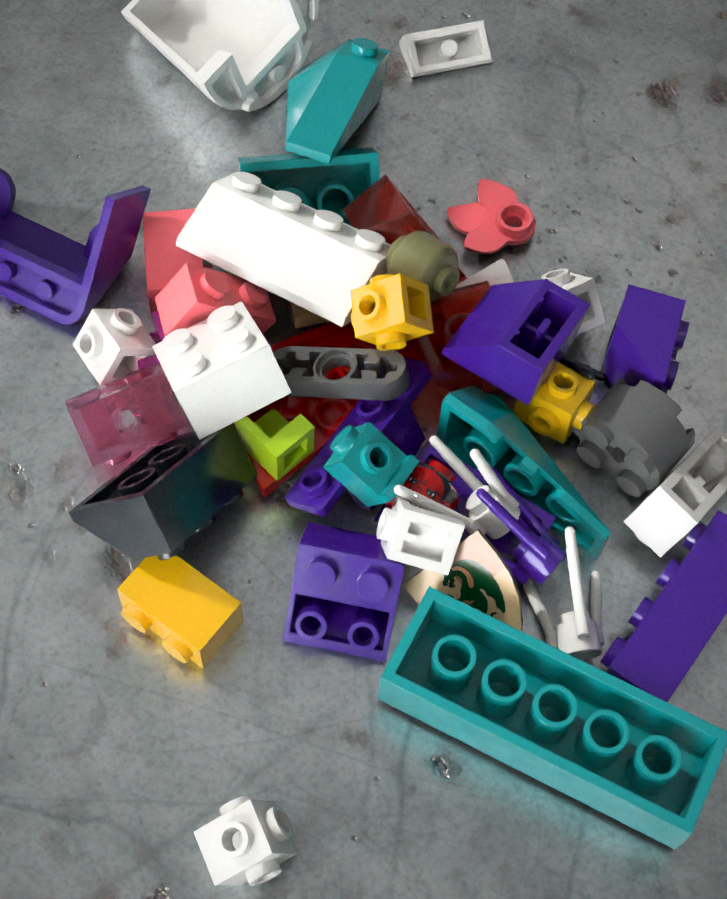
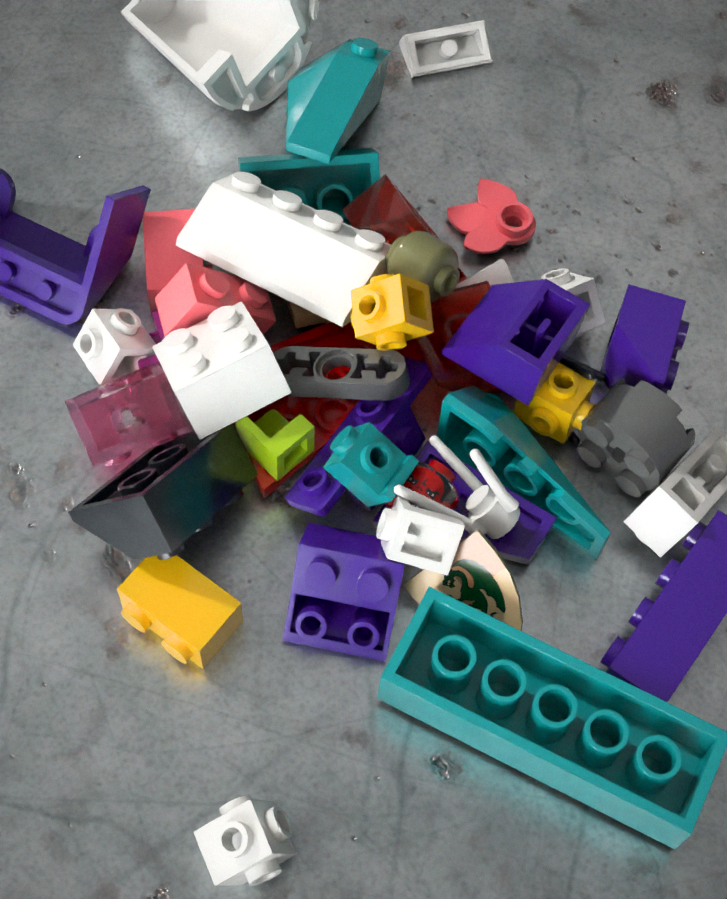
dark purple plant [460,468,567,585] -> none
white plant [523,527,605,661] -> none

